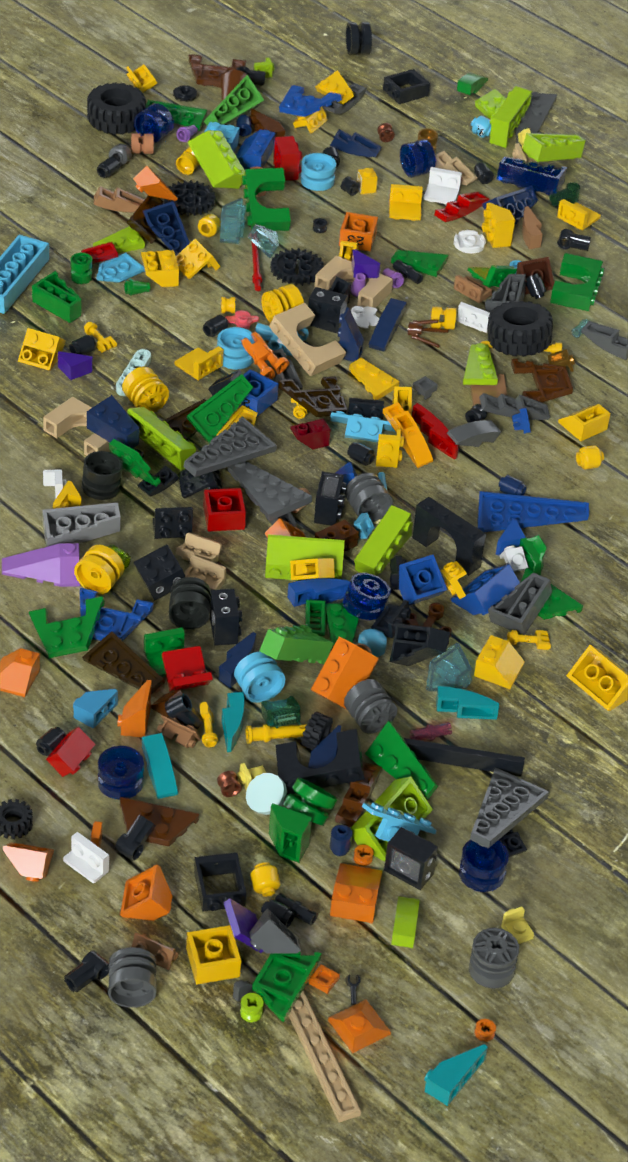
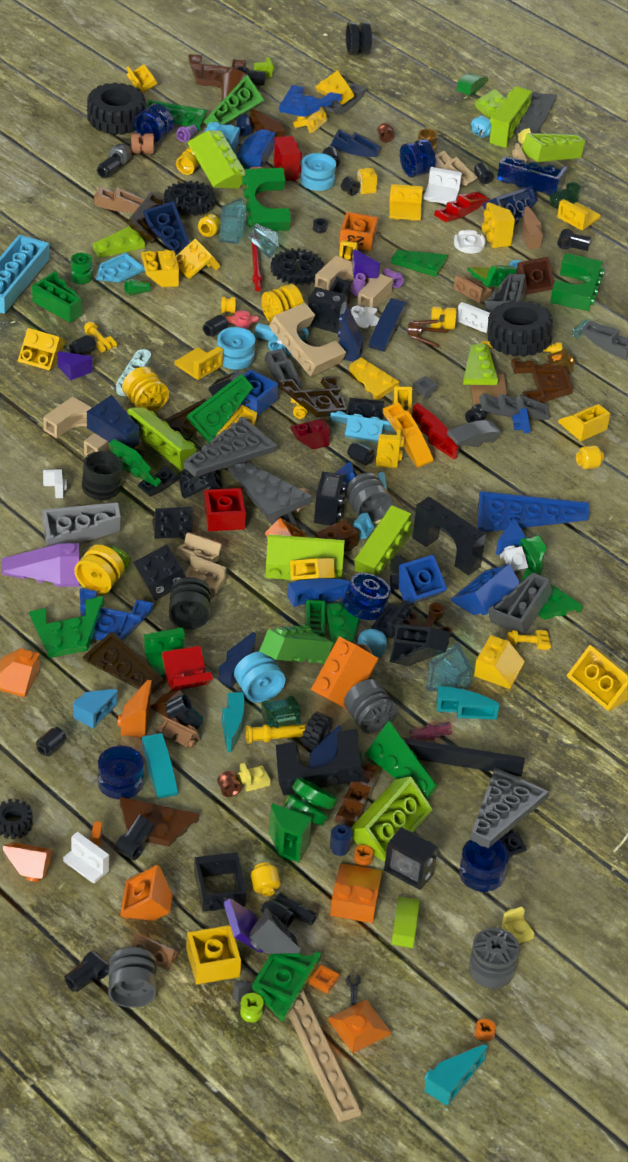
red brick [46,727,95,777] -> none
yellow slope [53,480,81,509] -> none
red hinge [81,242,118,264] -> none
orange slope [133,166,178,201] -> none
black gear [173,85,197,102] -> none
yellow hinge [200,702,218,747] -> none
black piece [209,589,242,646] -> none
orange piece [241,332,289,379] -> none
light aqua tile [246,773,287,815] -> none
medium azure bracket [362,802,437,842] -> none
black window [383,69,430,105] -> none
black pin [393,260,423,284] -> none
yellow bracket [440,561,467,599] -> none
dark blue brick [498,475,527,496] -> none
black brick [526,274,547,299] -> none

